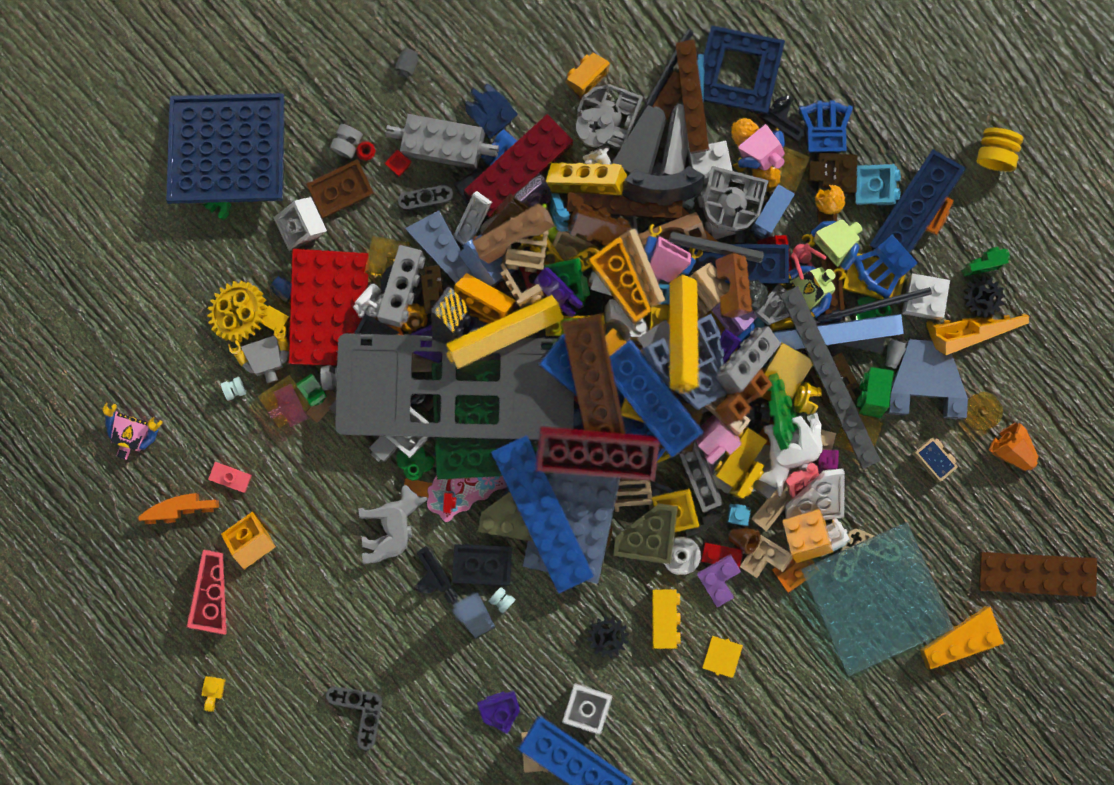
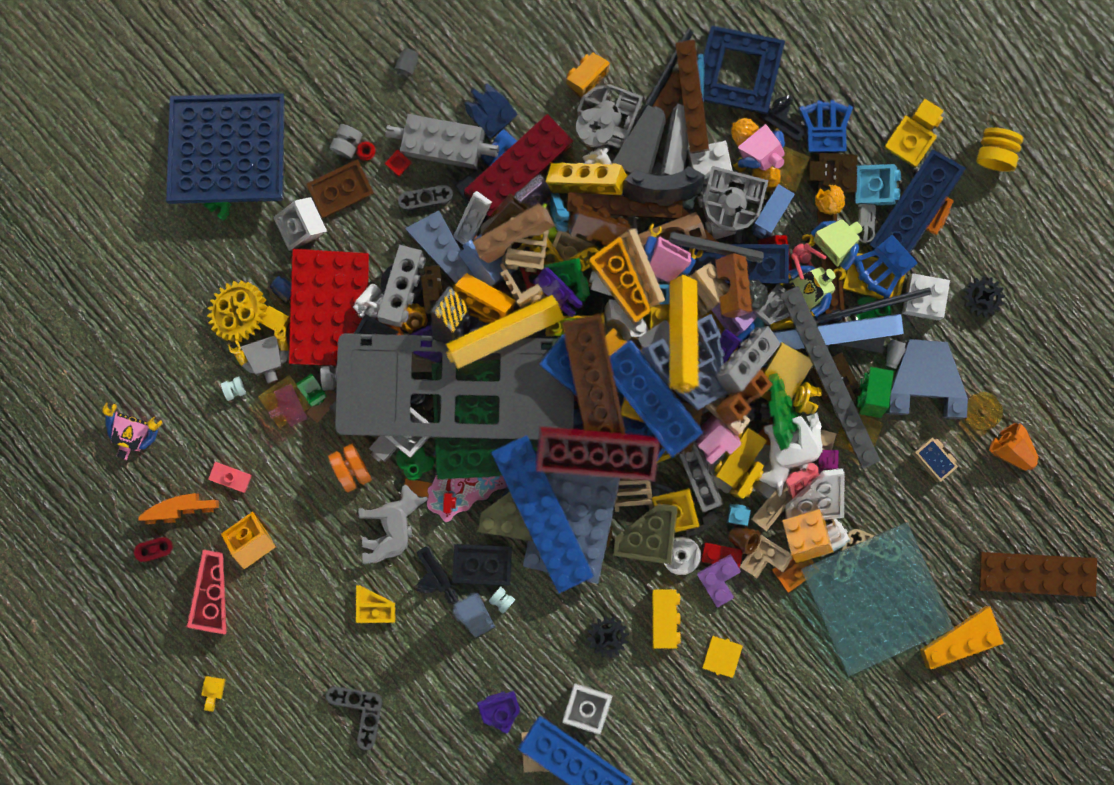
clear yellow plate [365,236,410,276] -> none
light orange wedge [926,314,1029,355] -> none
green plate [962,247,1010,277] -> none
none -> dark red plate [134,537,173,562]
none -> orange wheel [328,443,372,493]
none -> yellow wing [356,585,395,623]
none -> light grey piece [857,204,876,244]
none -> yellow plate [884,115,937,168]
none -> yellow brick [911,98,944,130]

